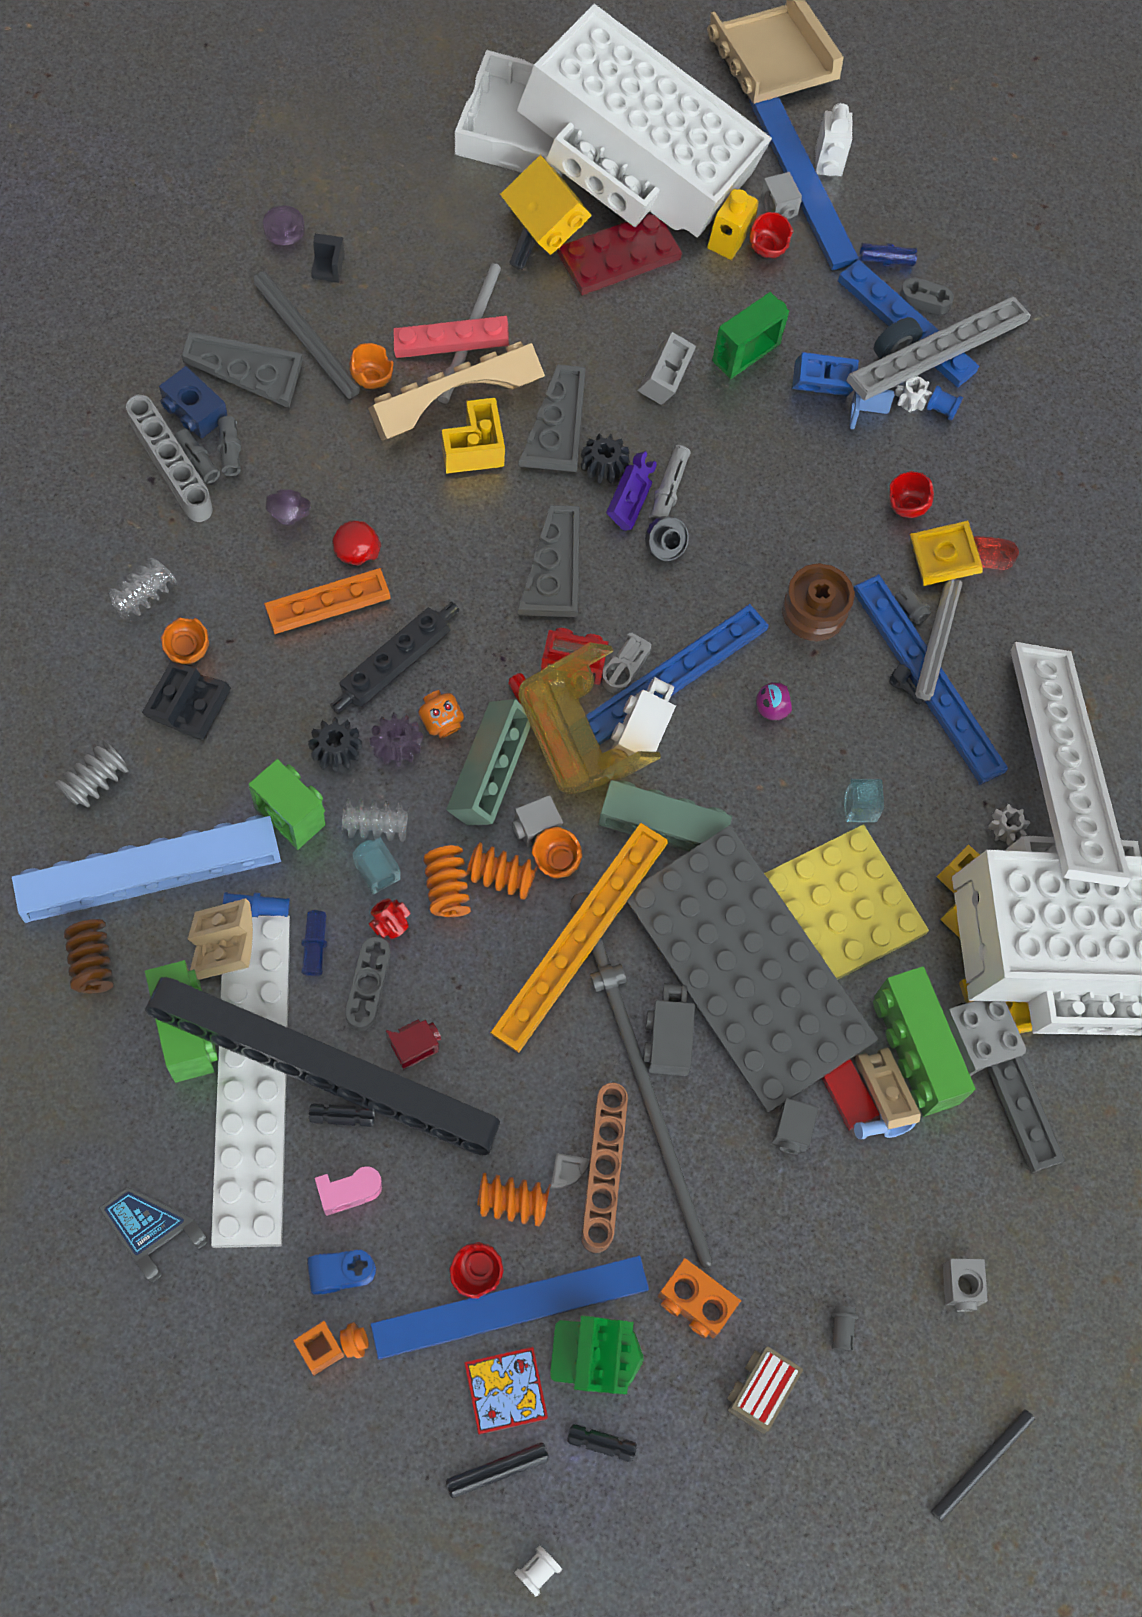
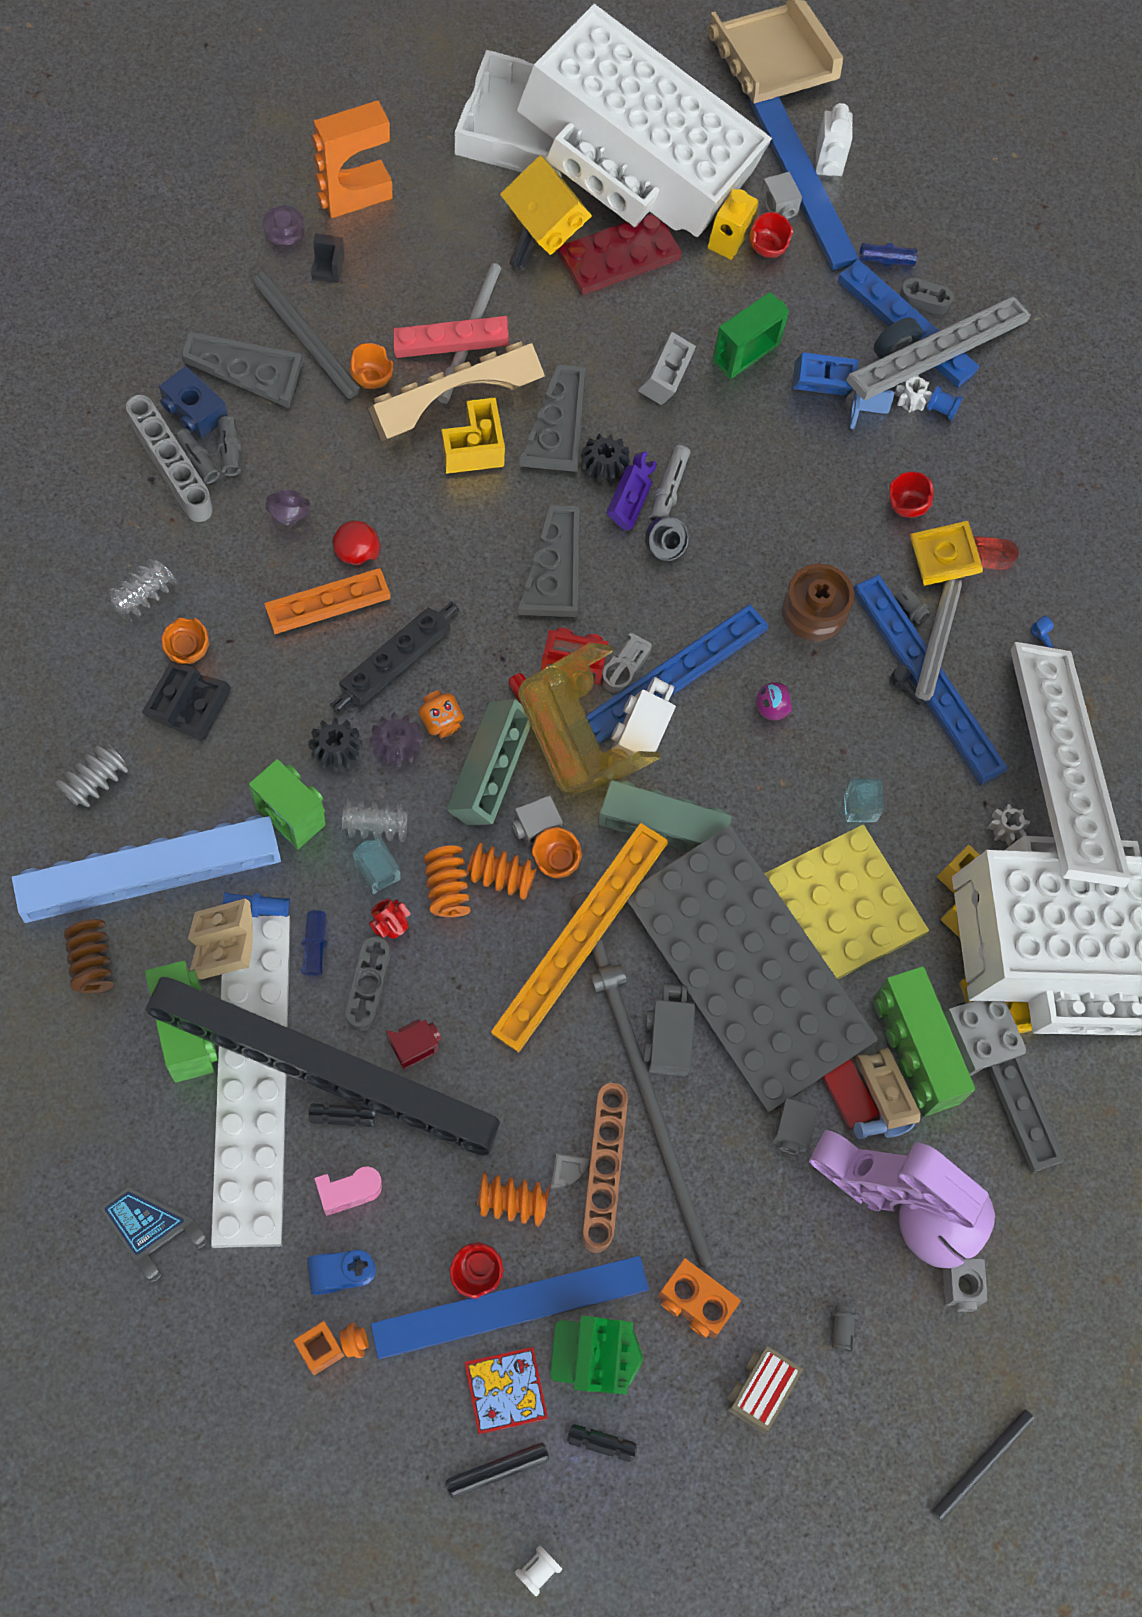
none -> orange arch [311,100,392,219]
none -> lavender beam [809,1130,995,1268]
none -> blue hand [1031,616,1054,648]

